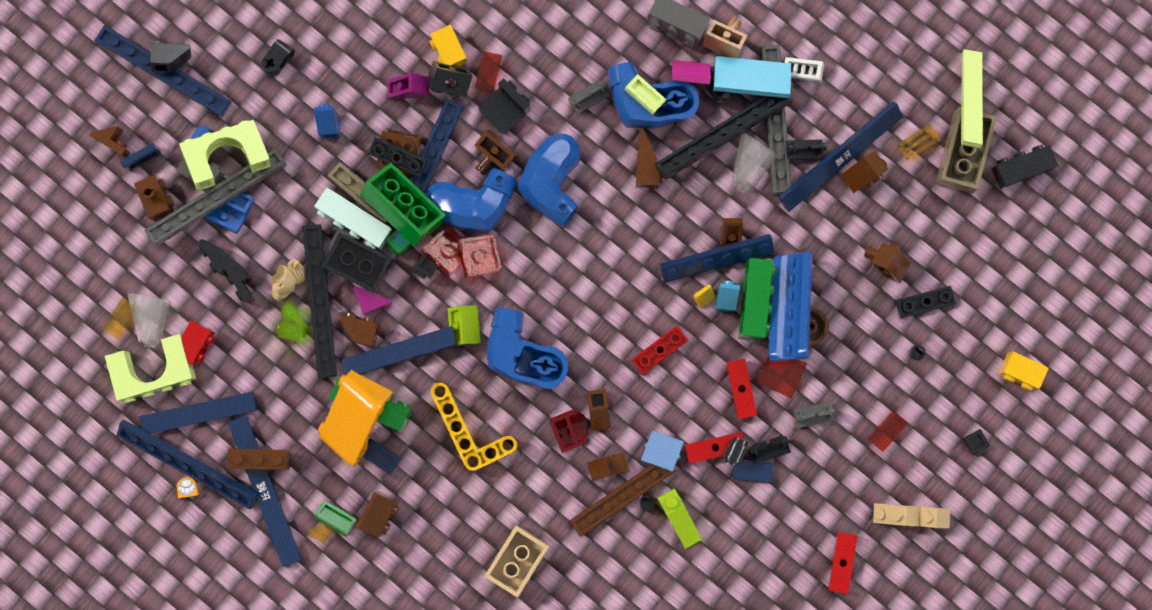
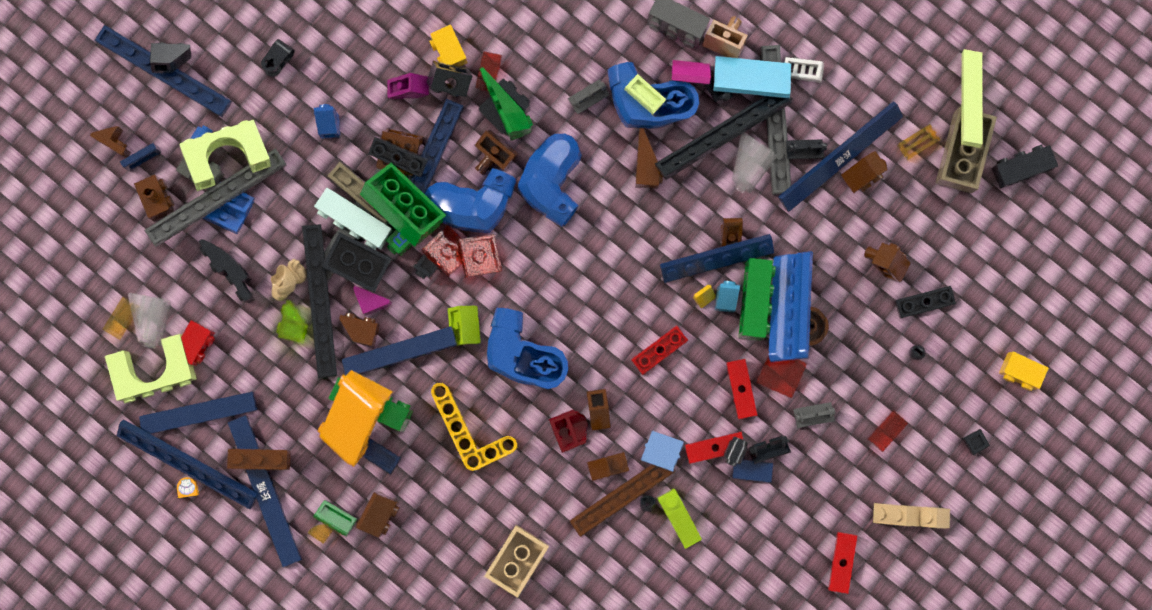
none -> green wedge [480,67,533,141]

